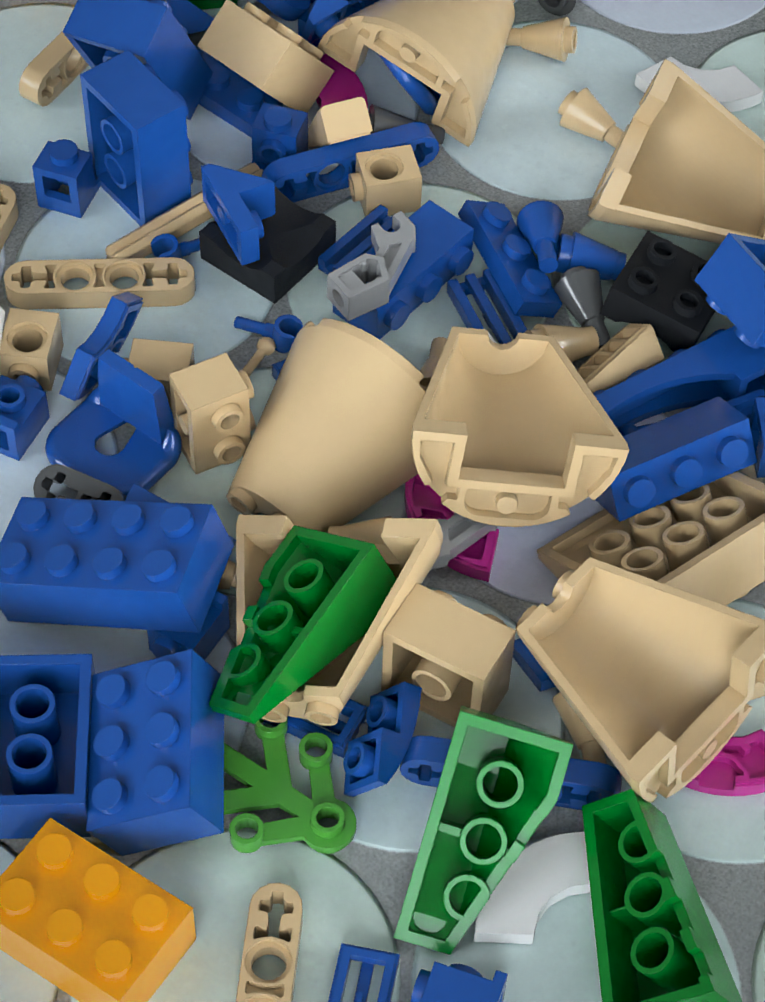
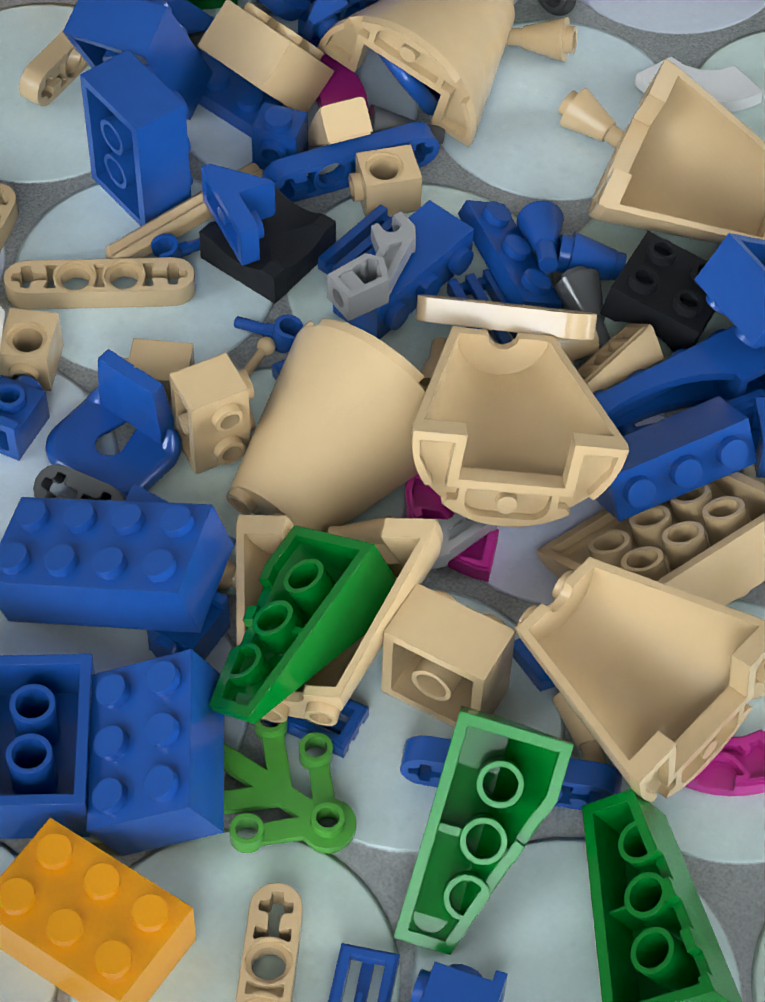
blue brick [32,139,100,218] -> none
blue tile [59,291,143,401] -> none
blue slope [343,681,422,797] -> none
white tile [474,832,590,944] -> none
none -> tan beam [415,295,597,340]

